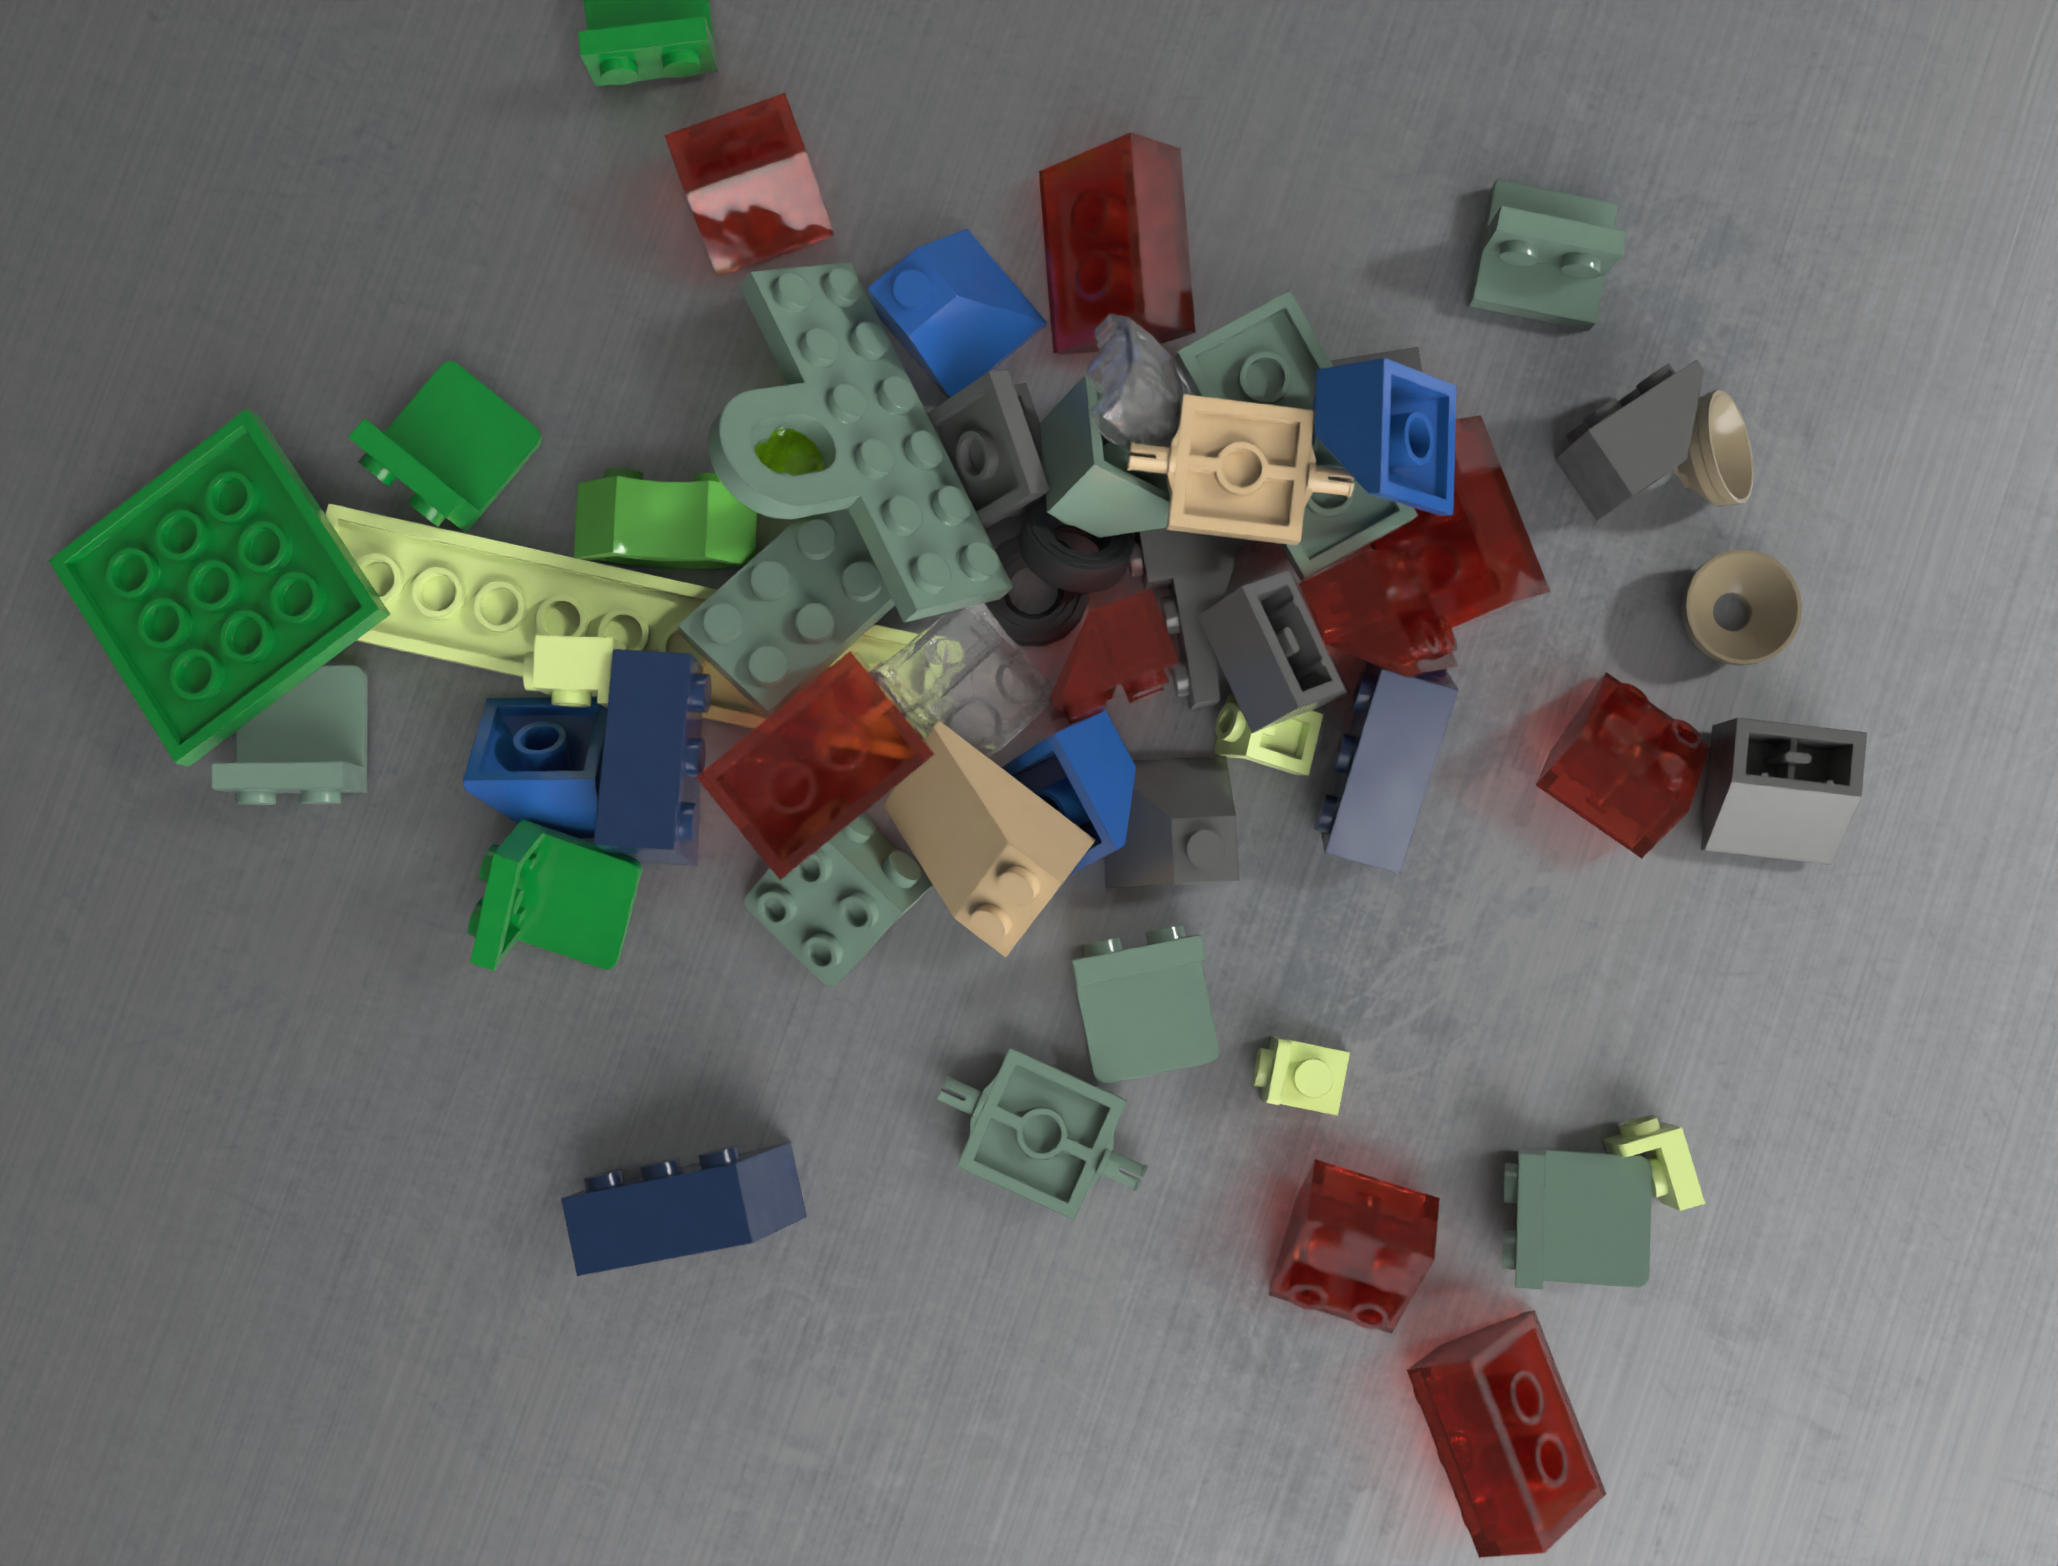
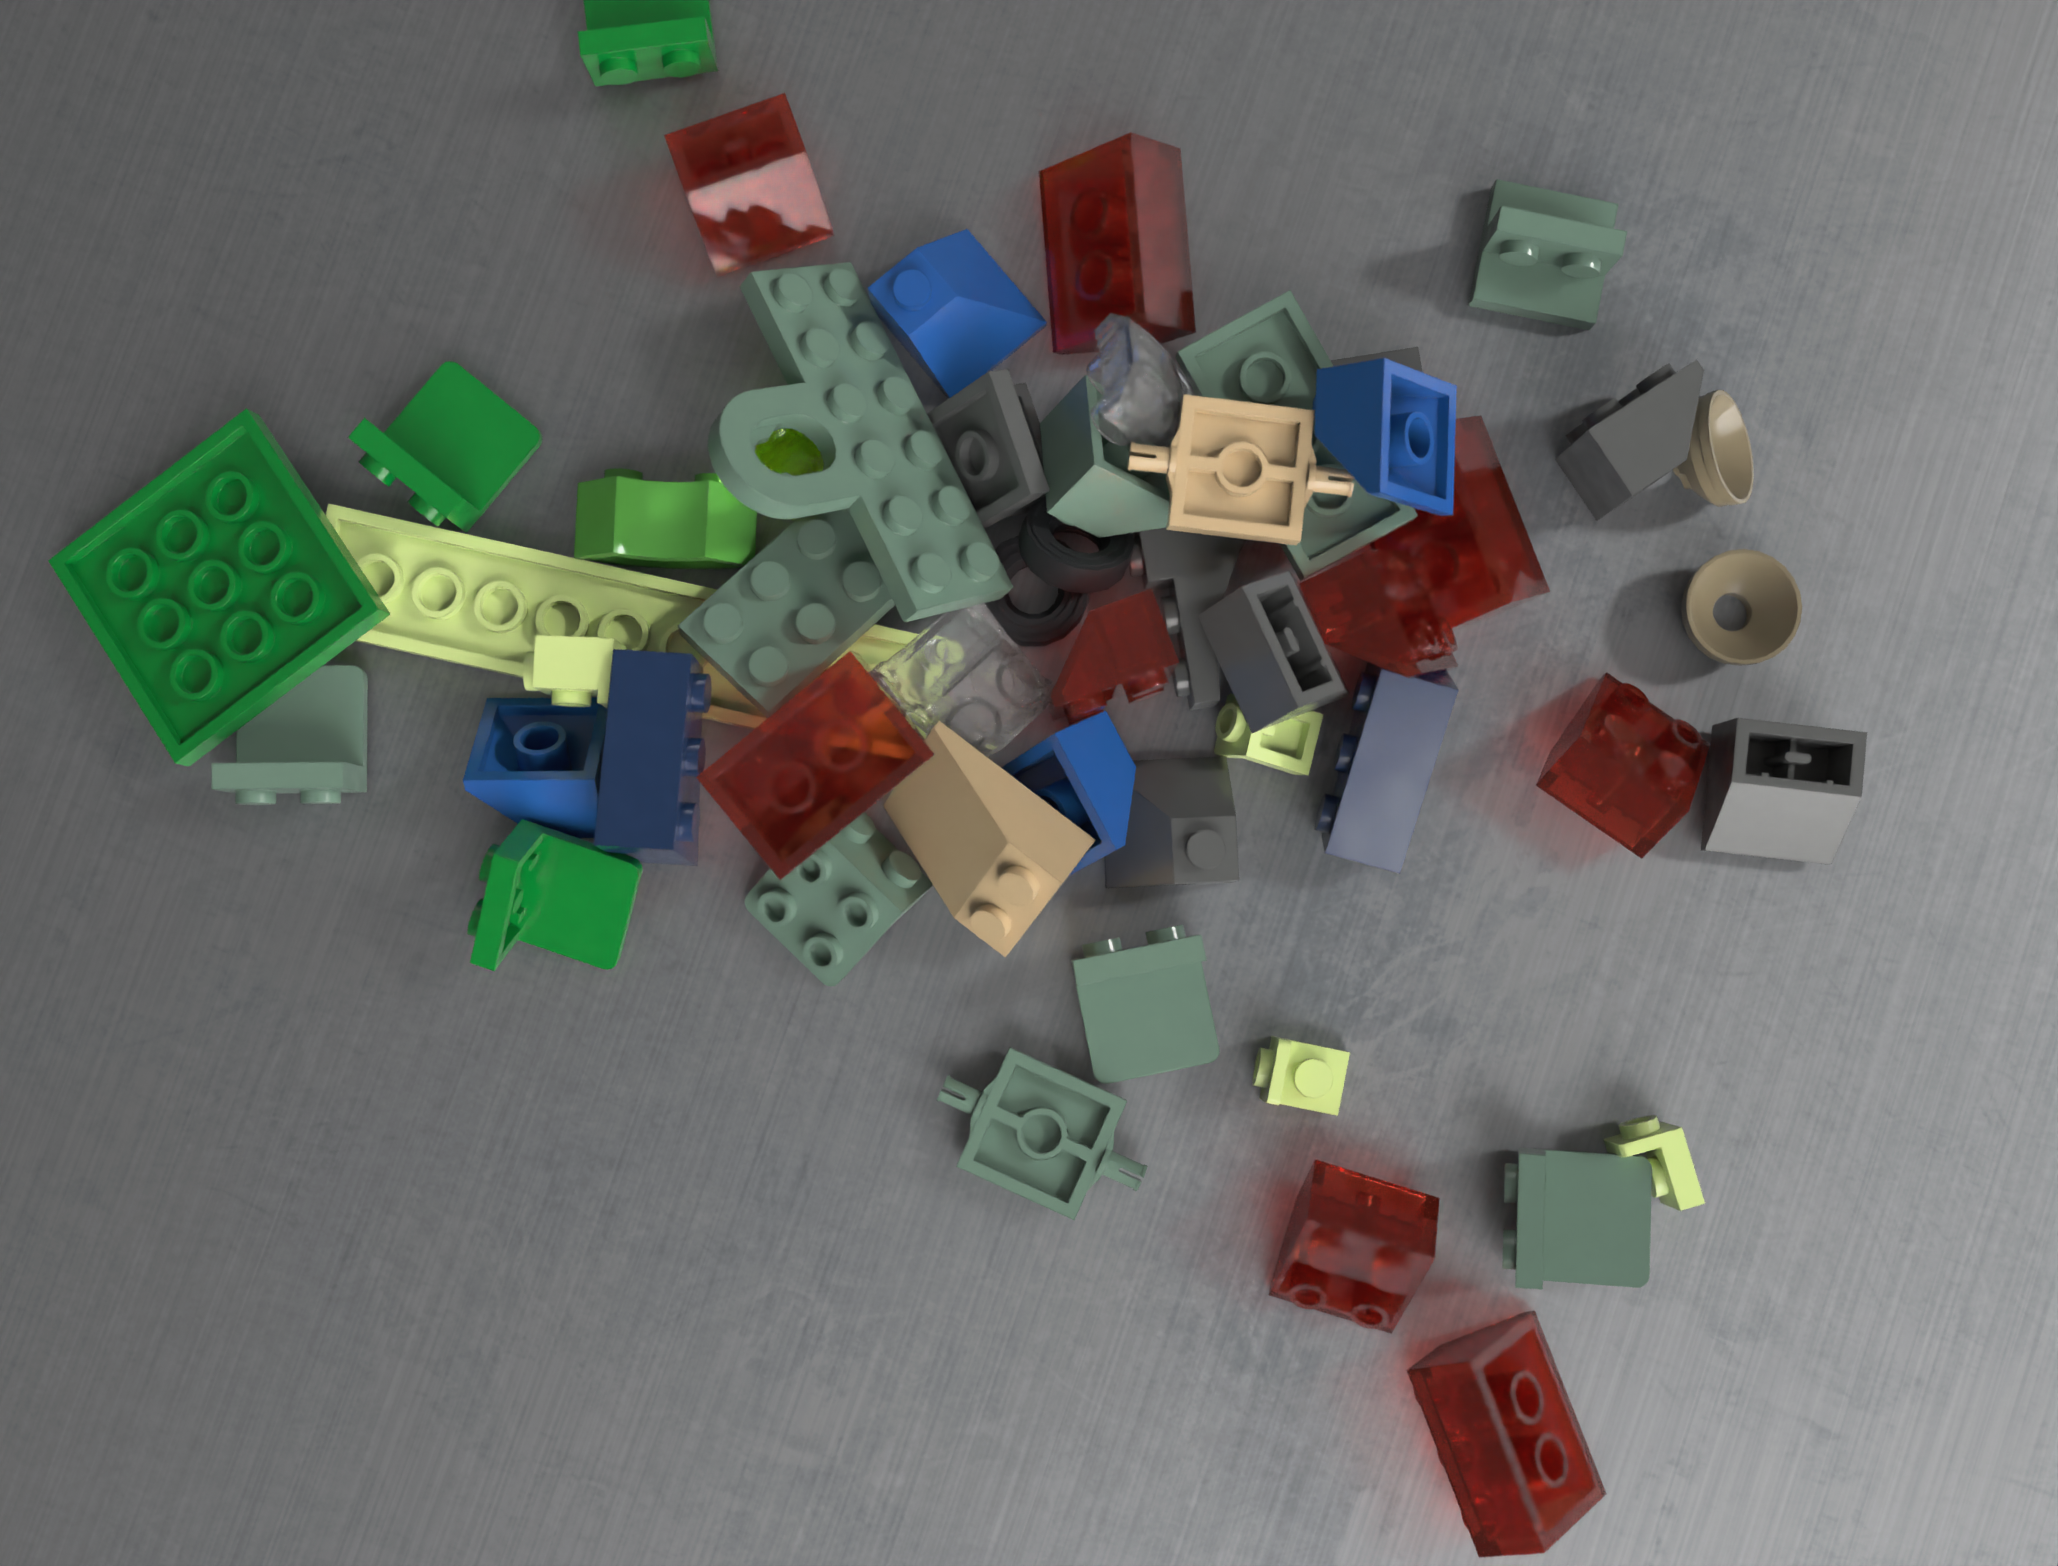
dark blue wedge [561,1142,807,1276] -> none

